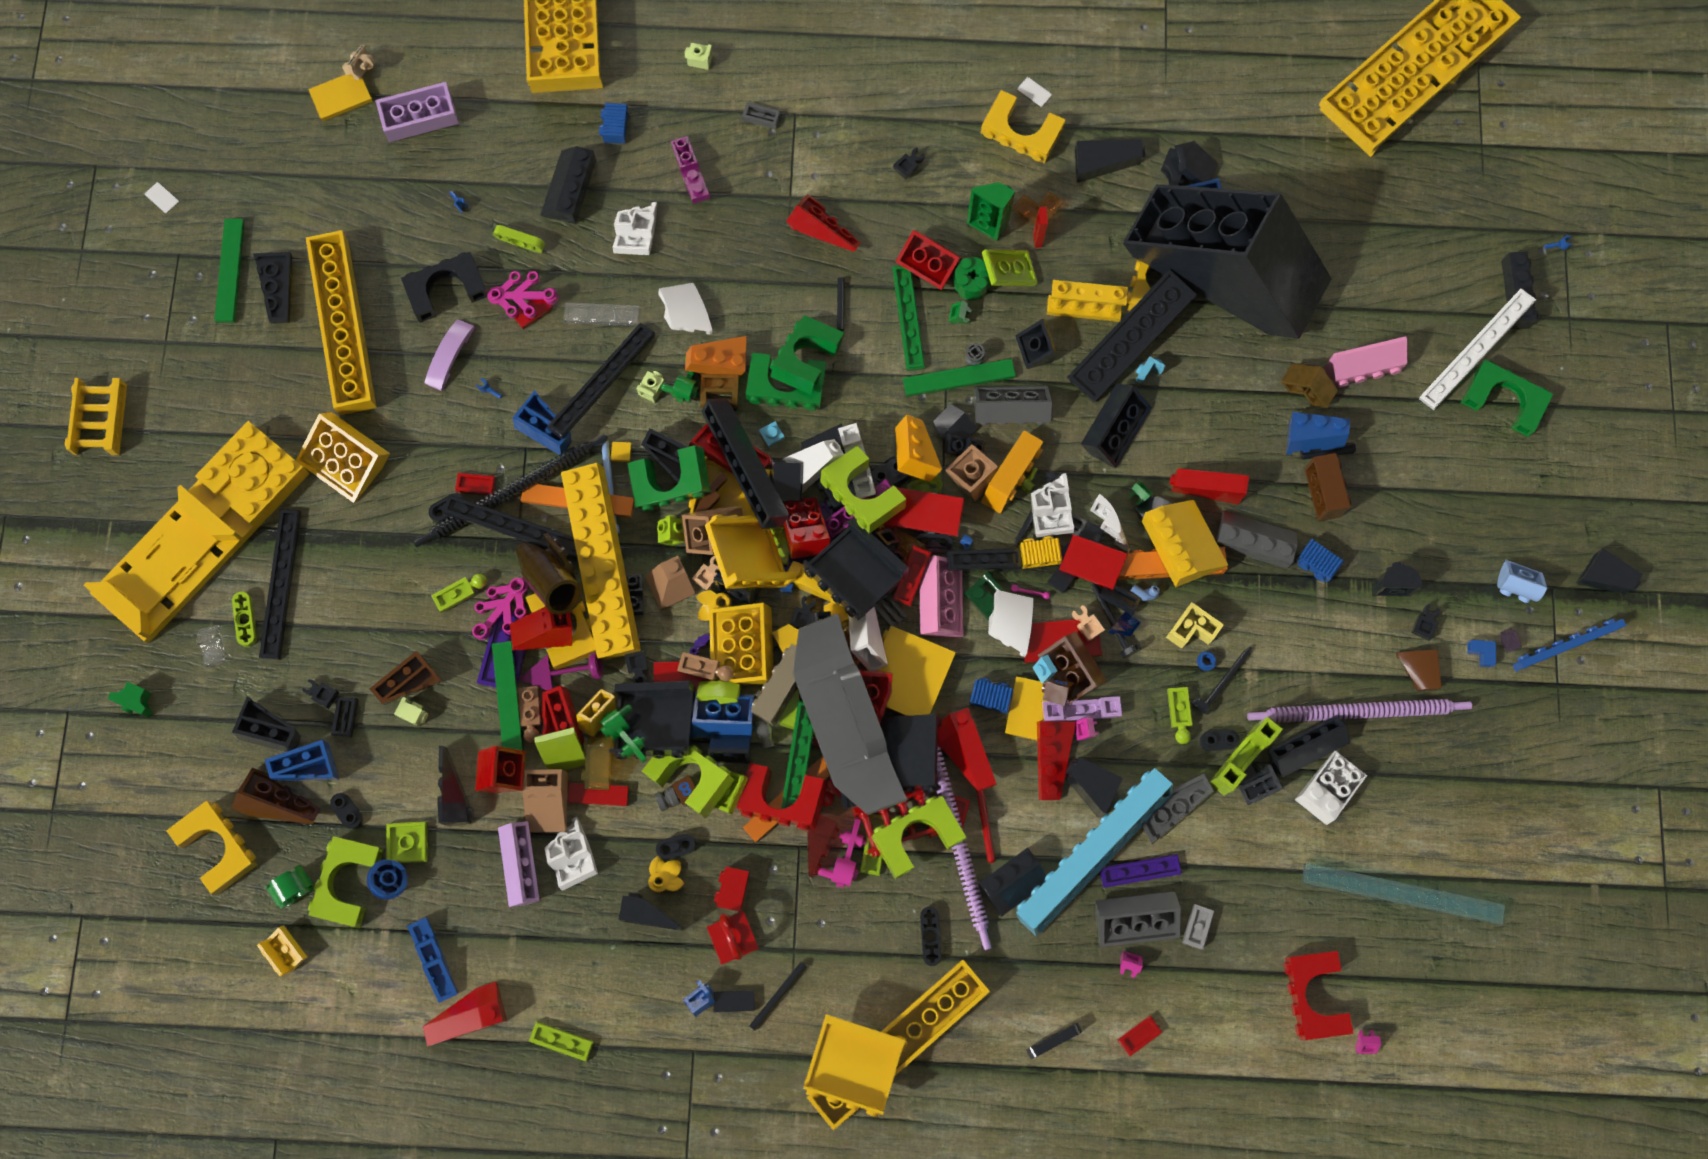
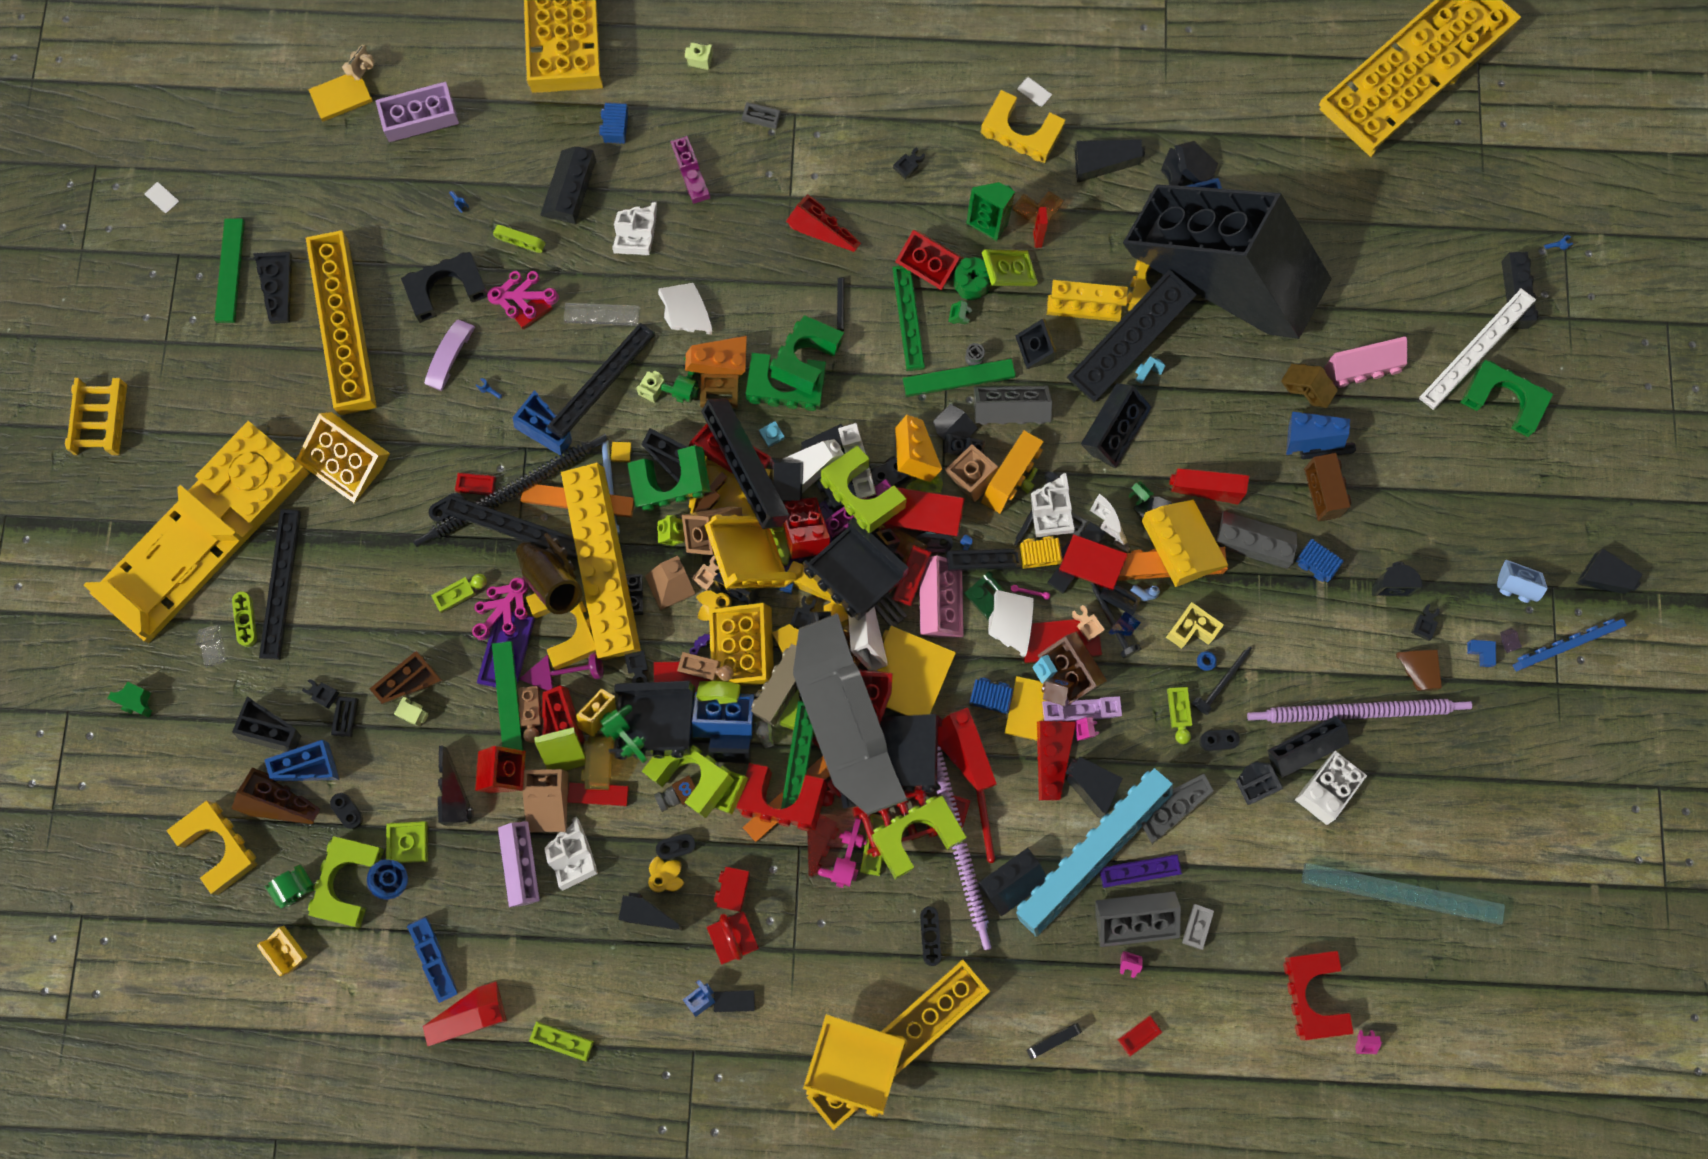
red slope [510,607,572,650] -> none
black bar [749,962,807,1031] -> none
lime arch [1209,717,1283,796] -> none

